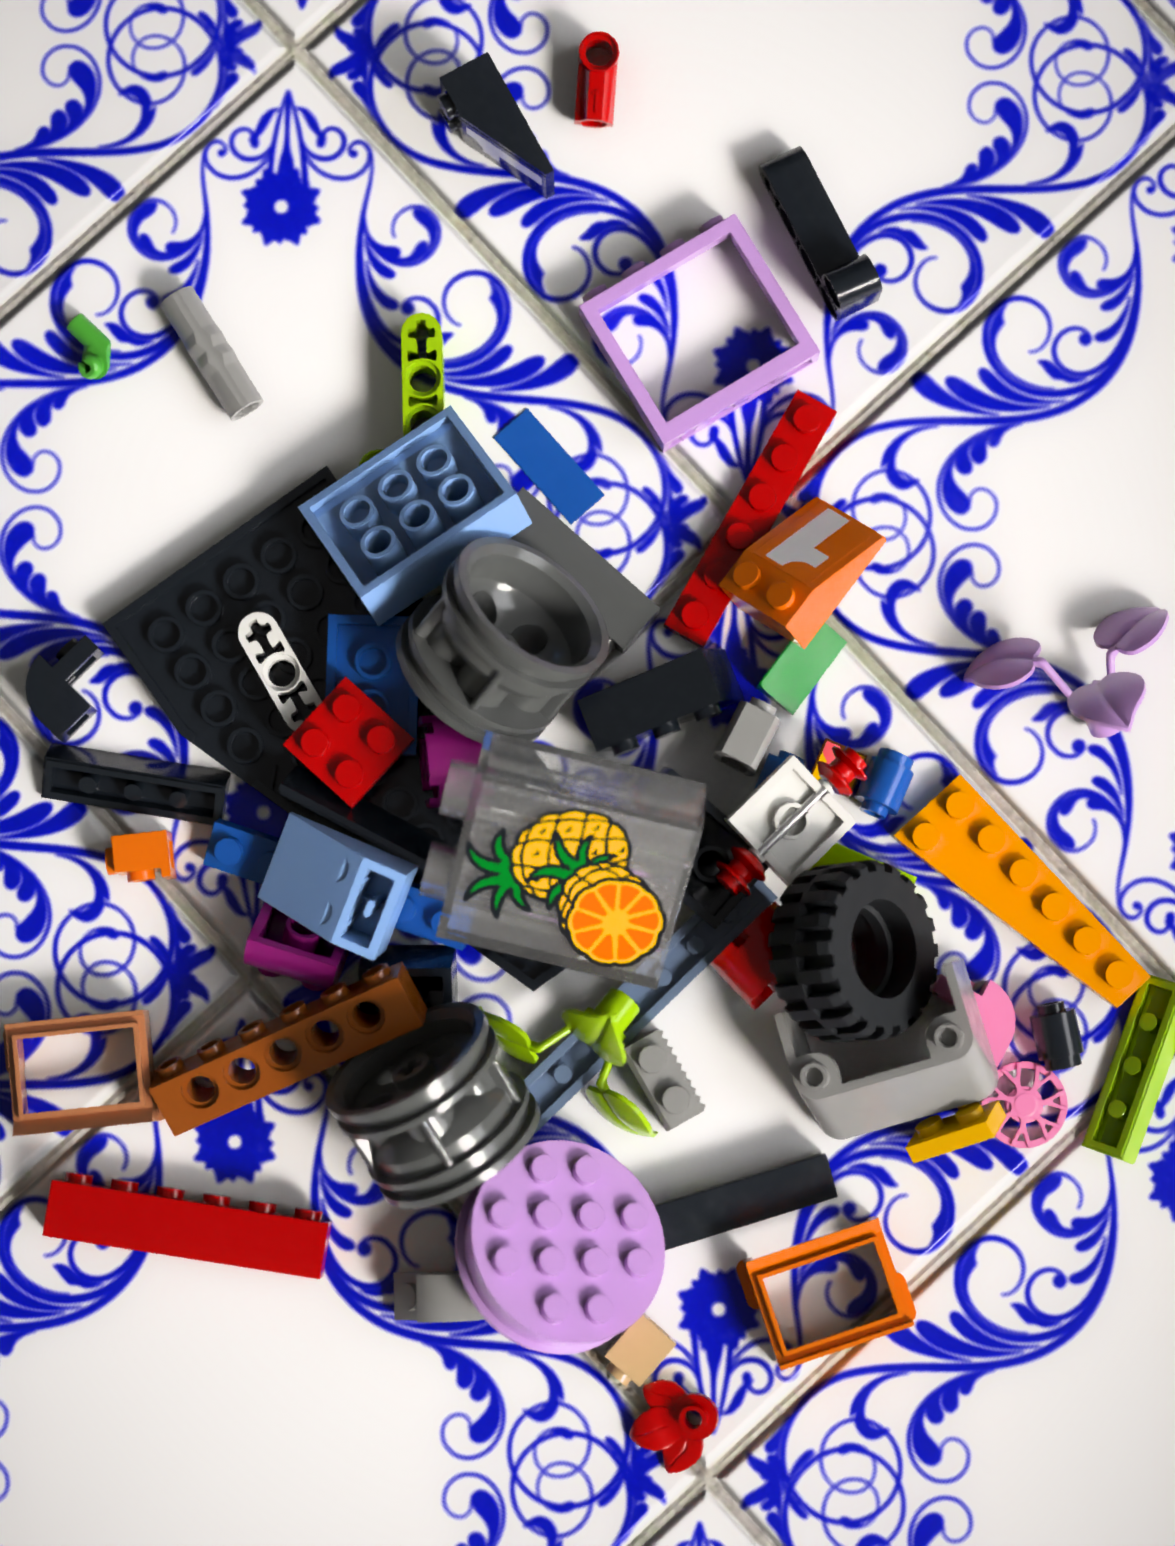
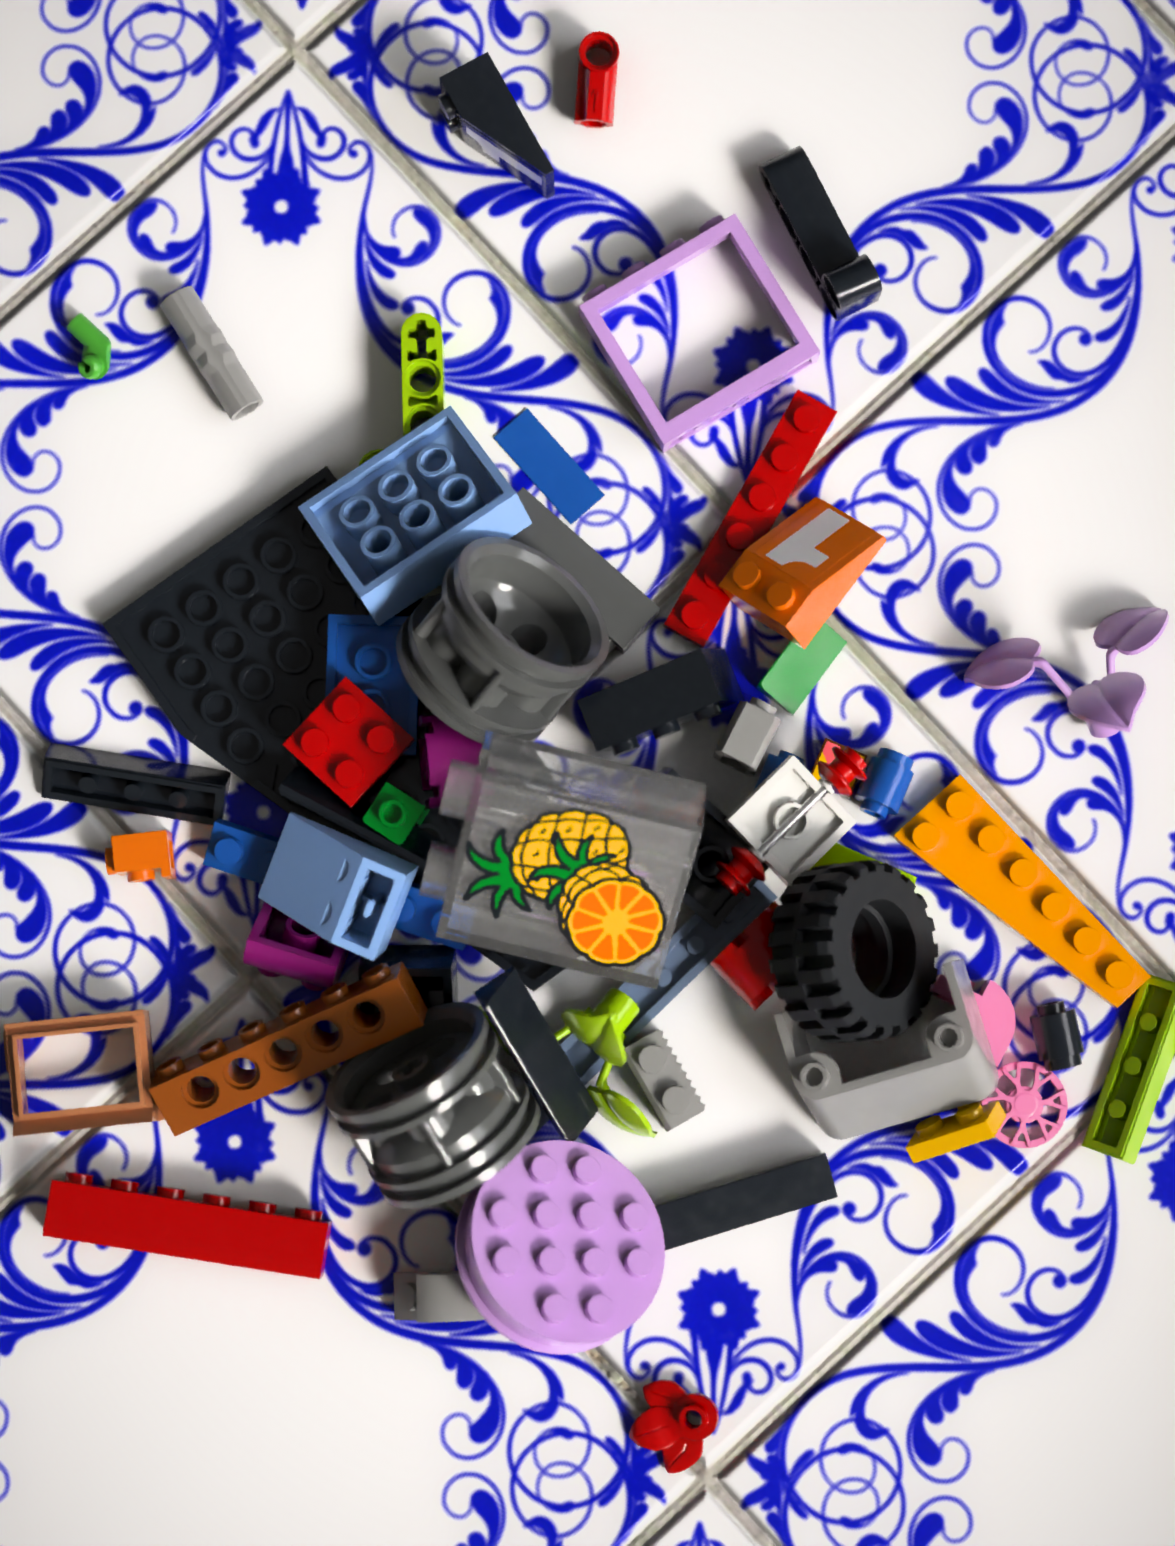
black brick [25,635,105,743] -> none
white beam [238,612,322,732] -> none
tan brick [604,1314,676,1387] -> none
orange piece [736,1216,916,1370] -> none
none -> green bracket [363,782,430,845]
none -> black slope [473,966,598,1141]

